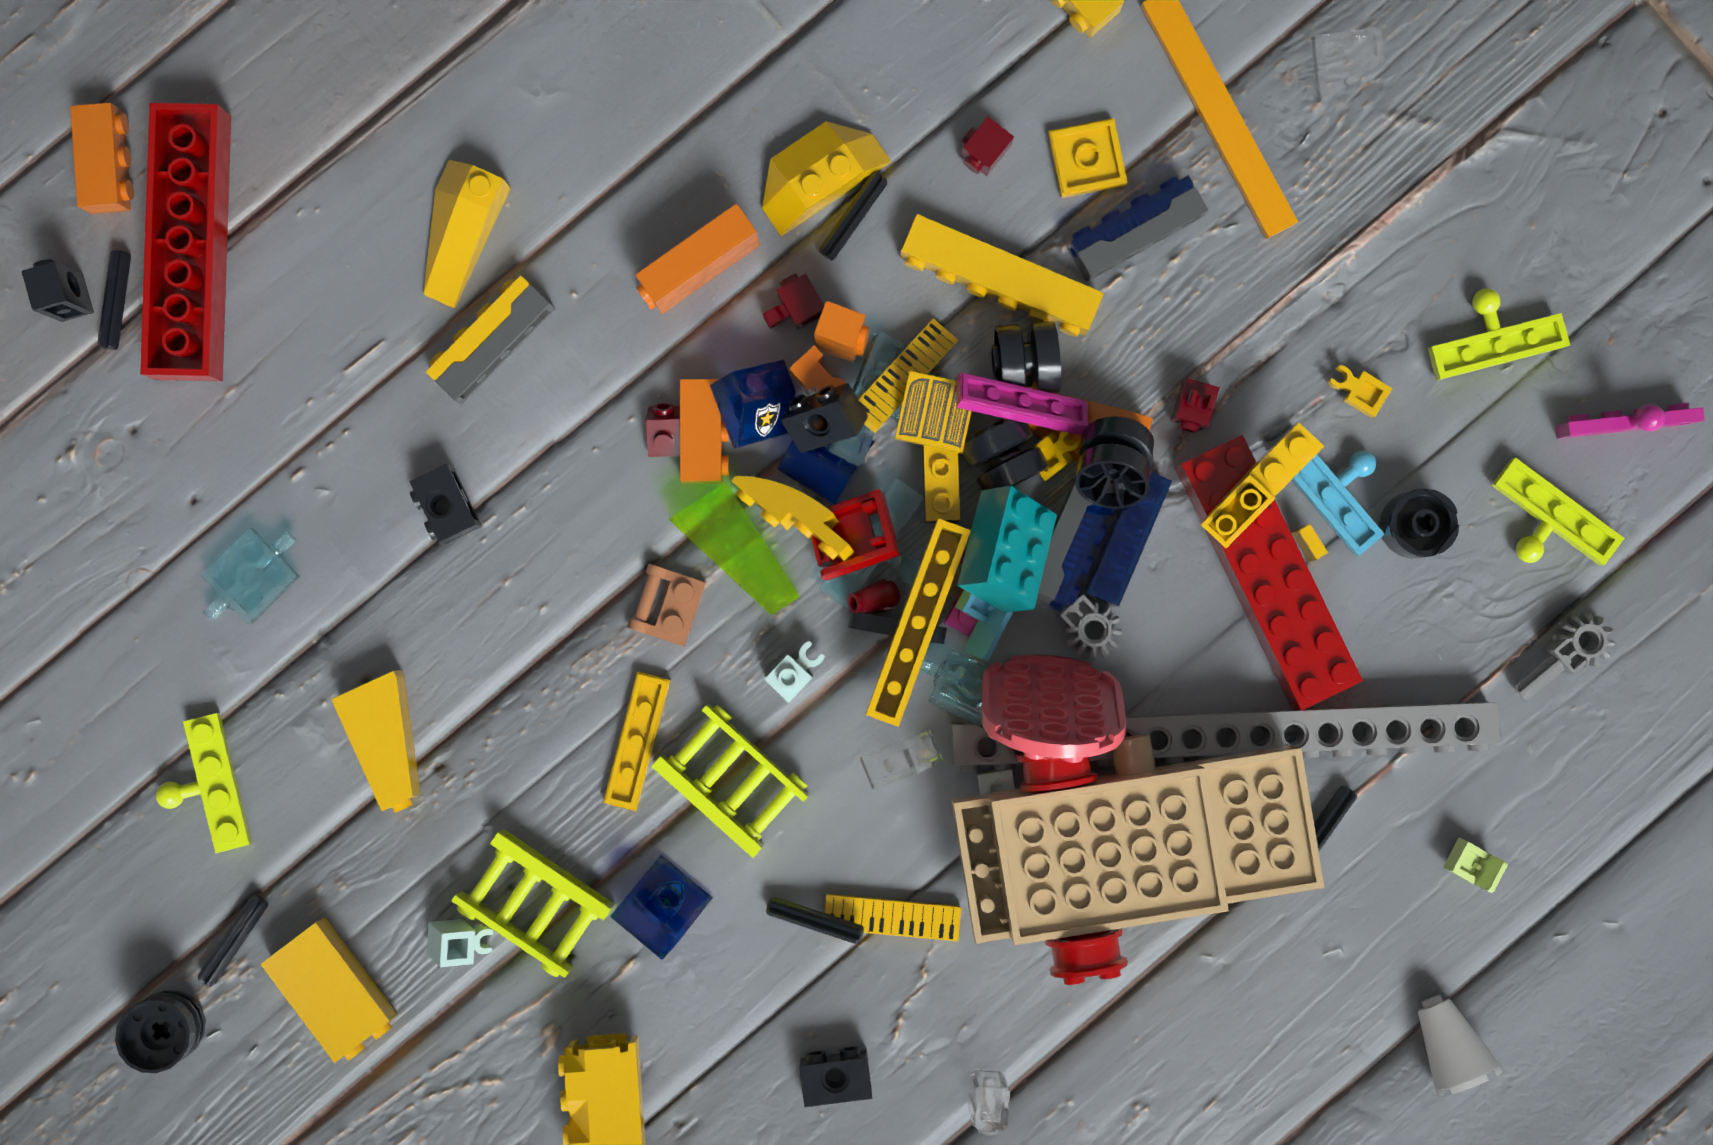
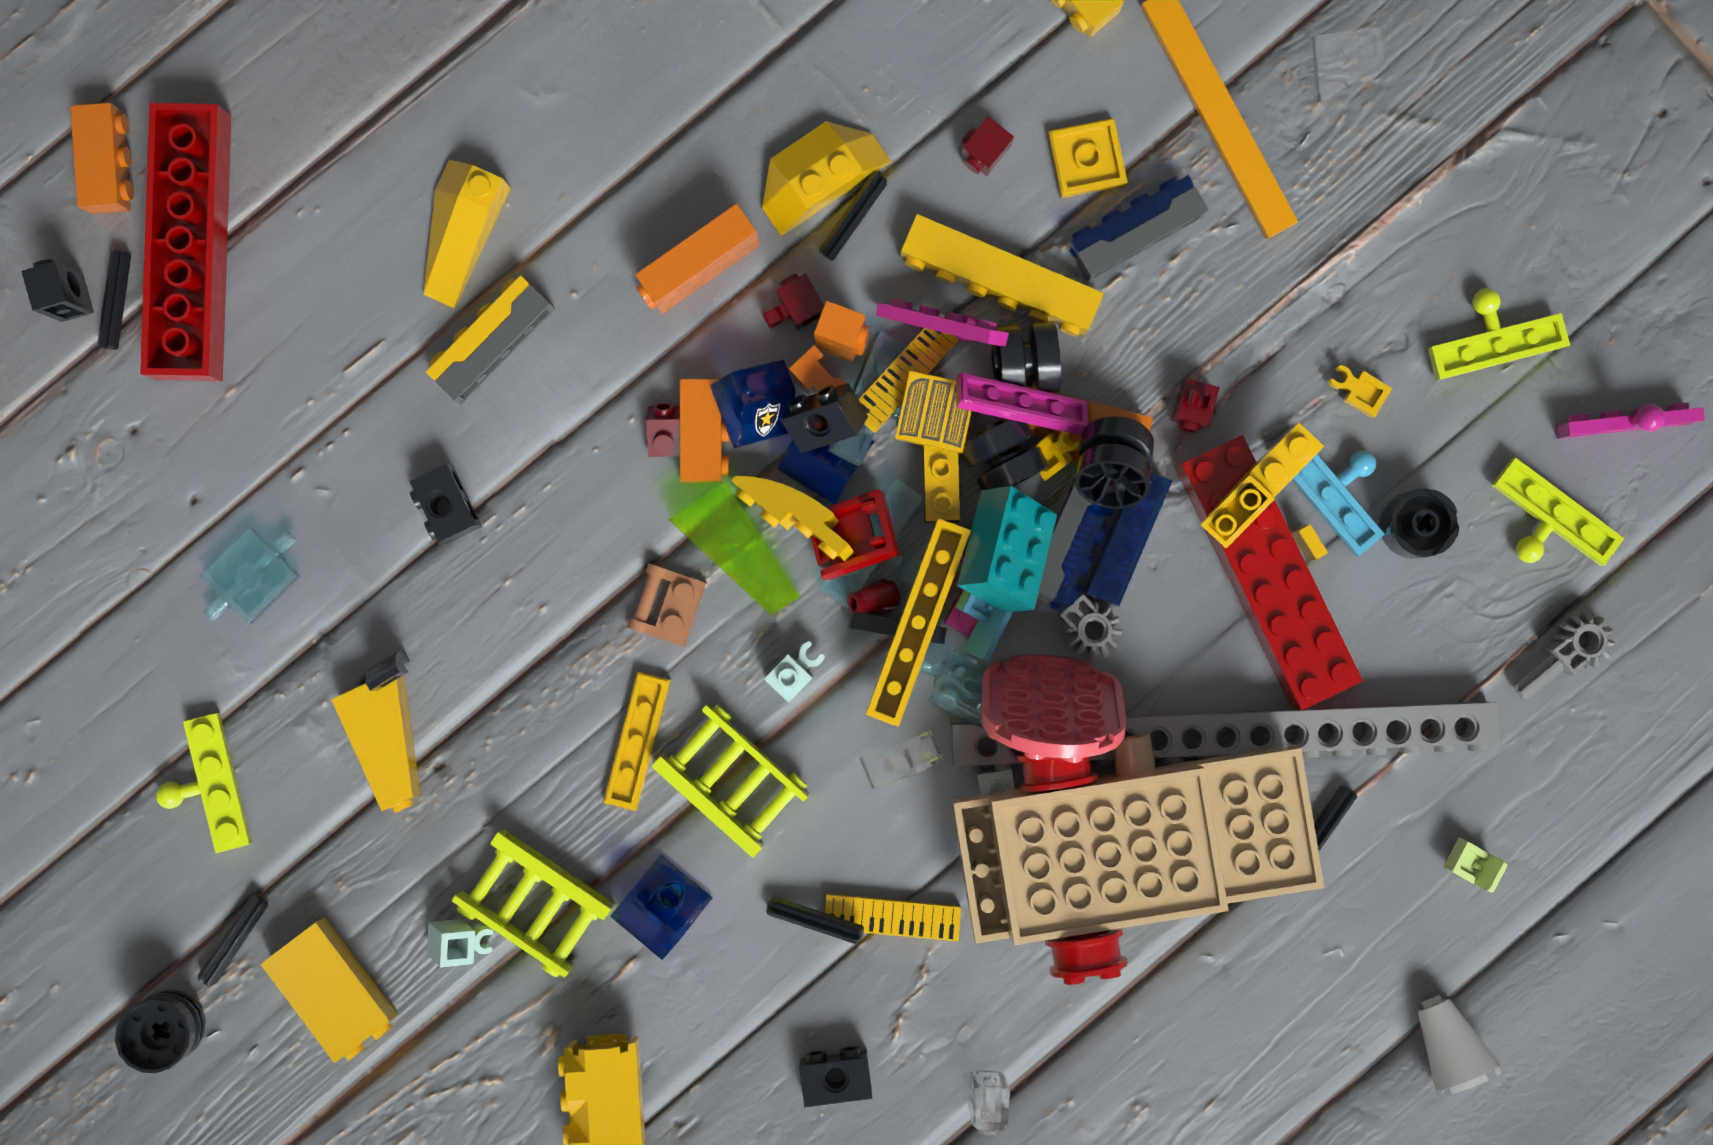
none -> black slope [366,649,410,691]
none -> dark pink plate [875,299,1009,347]

